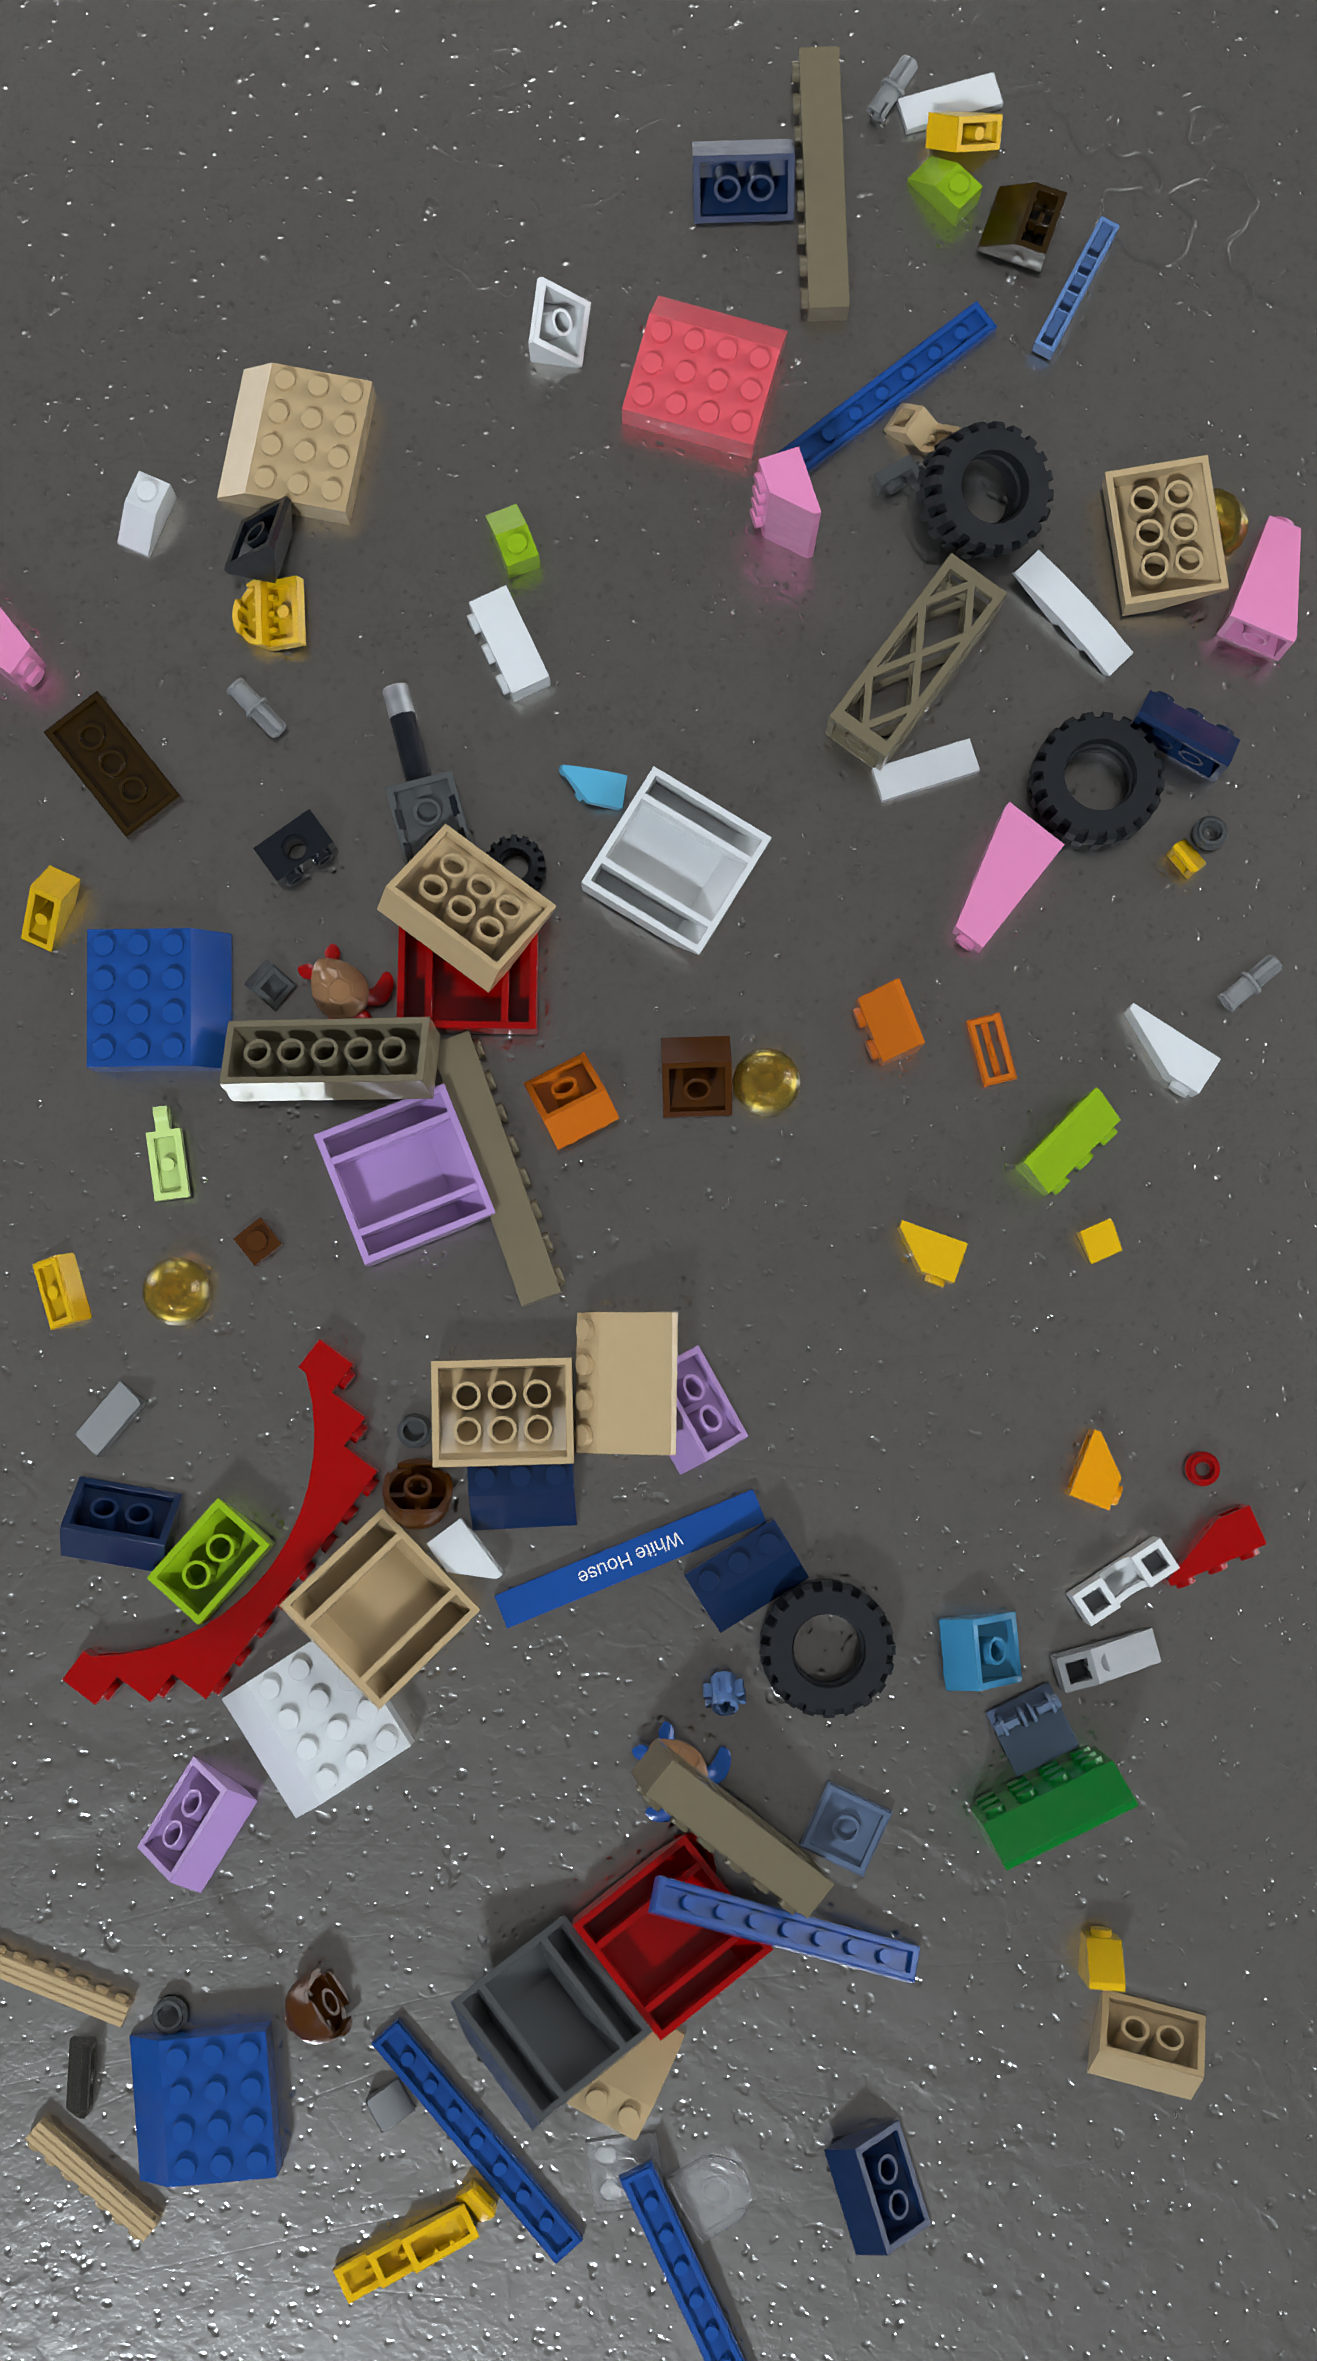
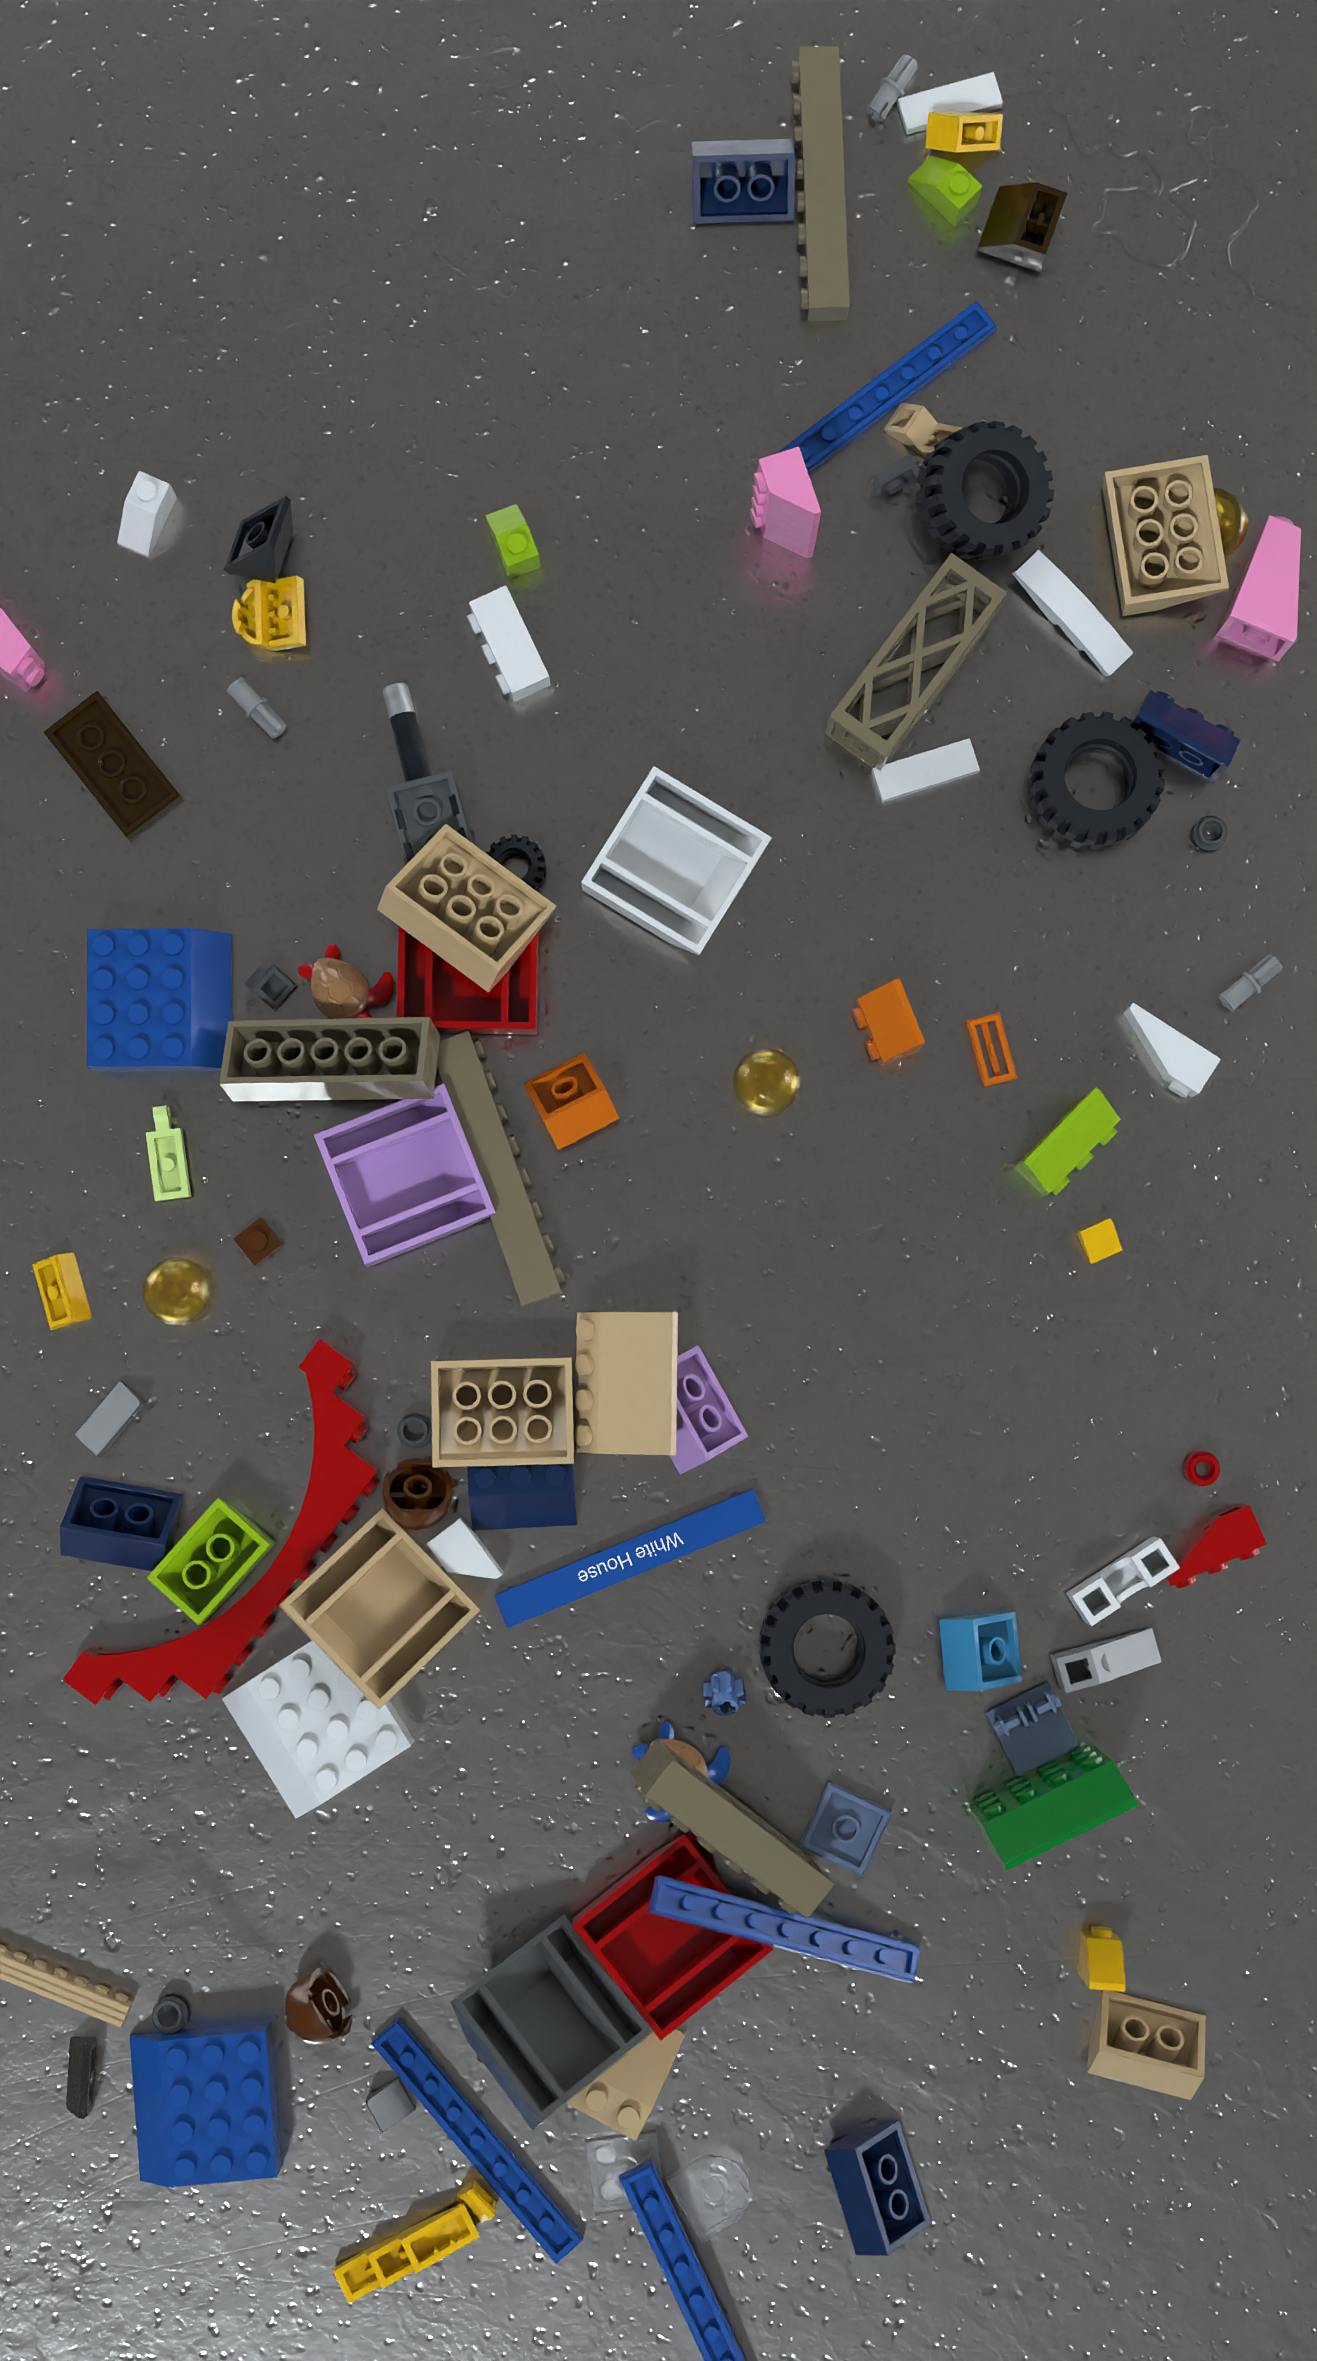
yellow slope [21,865,81,952] -> none
tan piece [25,2117,161,2242] -> none
lavender slope [137,1756,257,1893] -> none
tan slope [217,363,376,525] -> none
black brick [253,809,337,888] -> none
white slope [528,277,591,368] -> none
medium azure slope [559,765,627,811] -> none
coral slope [622,296,788,459] -> none
reddish brown slope [661,1036,732,1118] -> none
dark blue slope [684,1518,809,1633] -> none
yellow slope [897,1220,968,1288] -> none
bright pink slope [952,802,1065,953] -> none
medium blue piece [1032,216,1120,360] -> none
light orange slope [1064,1429,1123,1510] -> none
yellow slope [1166,839,1206,879] -> none

